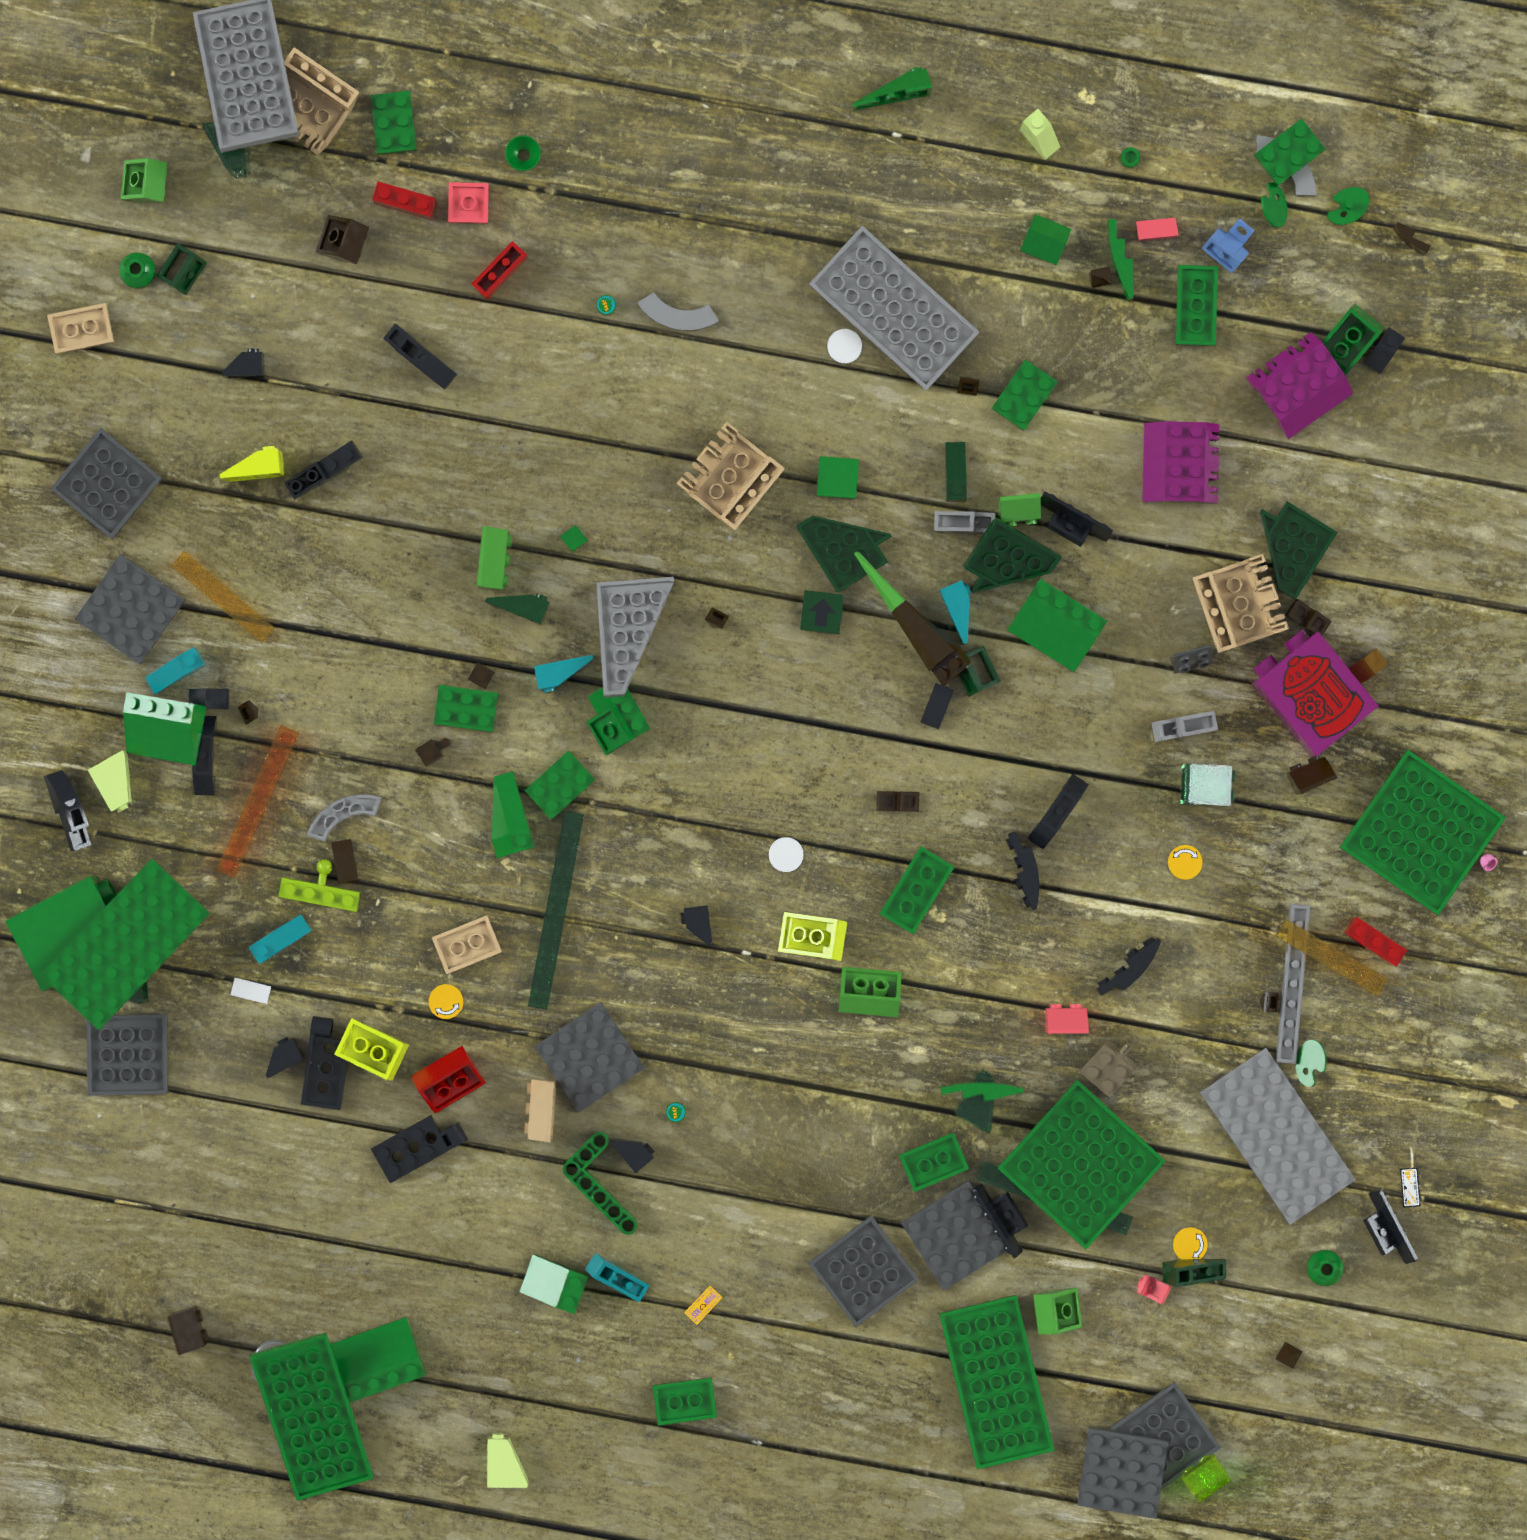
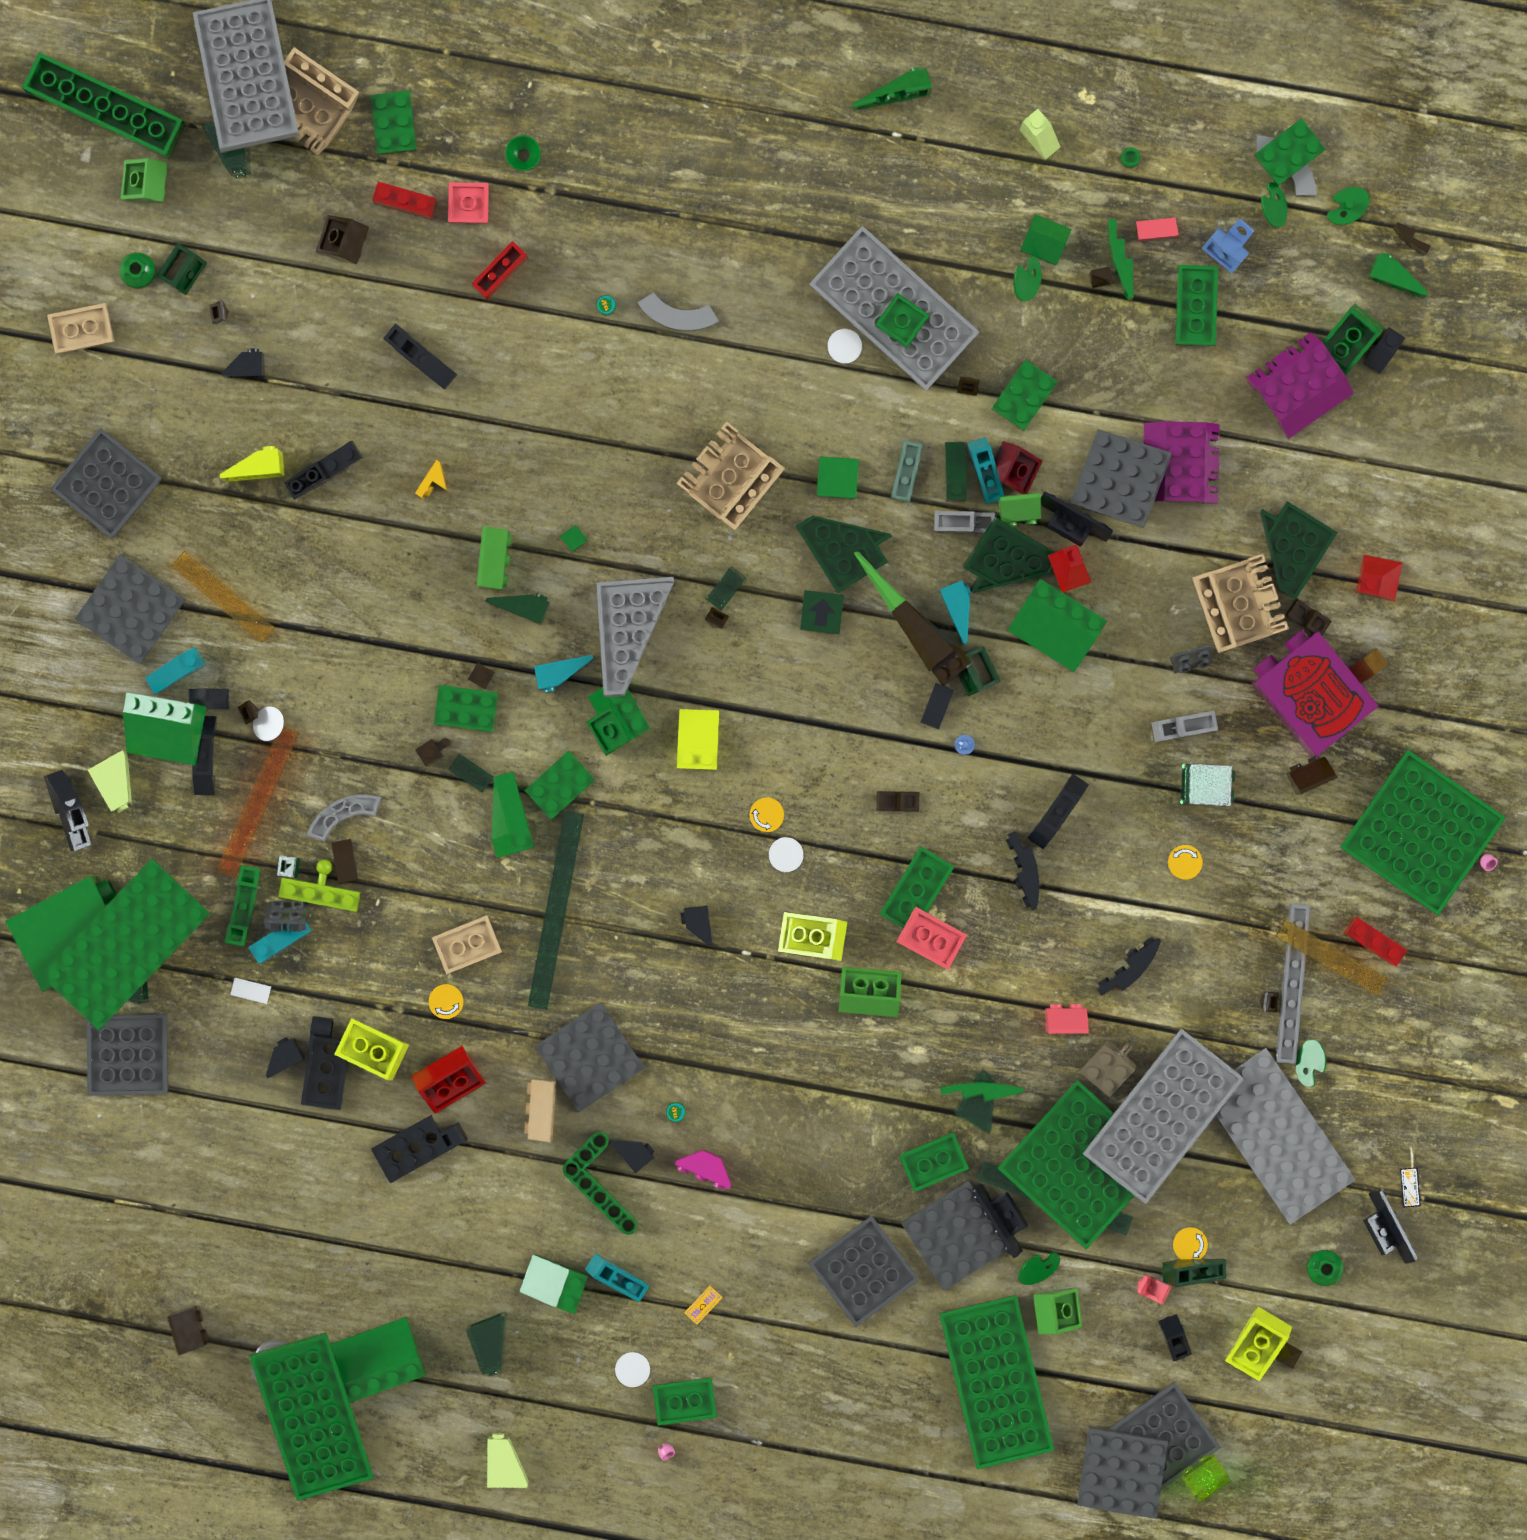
none -> green brick [22,52,186,160]
none -> dark brown slope [210,301,229,324]
none -> green slope [224,865,261,947]
none -> white sticker [253,707,284,741]
none -> dark grey hinge [264,900,309,932]
none -> tile [277,856,300,878]
none -> yellow slope [415,460,447,499]
none -> clear green slope [448,753,494,793]
none -> clear green slope [466,1311,507,1376]
none -> white sticker [615,1352,650,1387]
none -> bright pink hinge [658,1443,676,1461]
none -> dark pink slope [675,1149,731,1190]
none -> neon yellow slope [677,709,719,770]
none -> clear green slope [706,566,747,611]
none -> yellow sticker [750,797,784,832]
none -> green tile [875,293,930,348]
none -> sand green tile [891,440,923,503]
none -> coral plate [896,907,967,970]
none -> medium blue tile [955,735,975,755]
none -> teal slope [967,437,1005,504]
none -> dark red slope [995,441,1043,495]
none -> green piece [1013,256,1042,302]
none -> green piece [1018,1252,1060,1285]
none -> red slope [1048,545,1092,593]
none -> dark grey plate [1070,429,1172,528]
none -> light grey plate [1082,1029,1244,1204]
none -> black slope [1158,1314,1192,1362]
none -> neon yellow slope [1225,1306,1292,1381]
none -> red slope [1356,554,1403,601]
none -> green slope [1368,253,1428,299]

